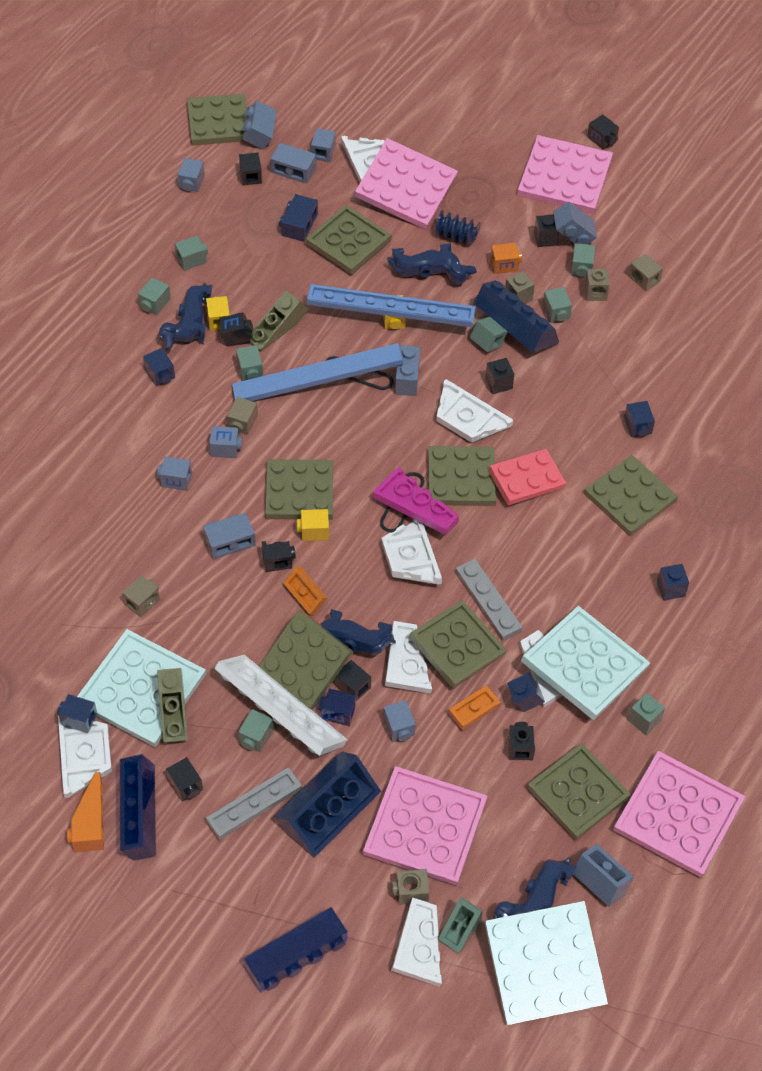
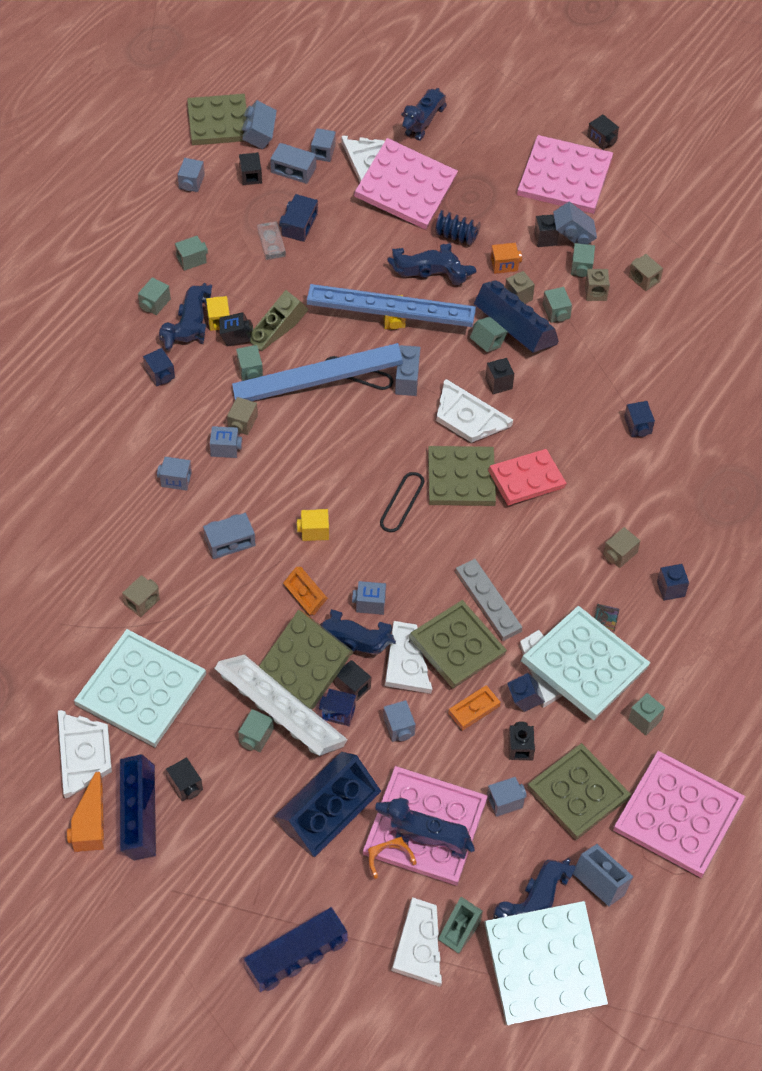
dark blue brick [57,694,97,734] -> none
olive slope [157,668,188,742] -> none
light grey plate [206,767,302,840] -> none
black brick [261,541,296,572] -> none
olive plate [266,459,333,520] -> none
olive plate [306,205,392,275] -> none
dark pink wing [373,467,459,535] -> none
white wing [382,519,442,584] -> none
dark tan brick [392,869,430,905] -> none
olive plate [584,455,678,536] -> none
none -> clear plate [257,221,286,260]
none -> sand blue brick [352,581,386,615]
none -> orange cap [367,837,417,880]
none -> dark blue animal [375,798,475,860]
none -> dark blue animal [401,88,447,141]
none -> sand blue brick [487,777,527,817]
none -> clear smoke tile [594,604,620,632]
none -> dark tan brick [603,527,641,568]

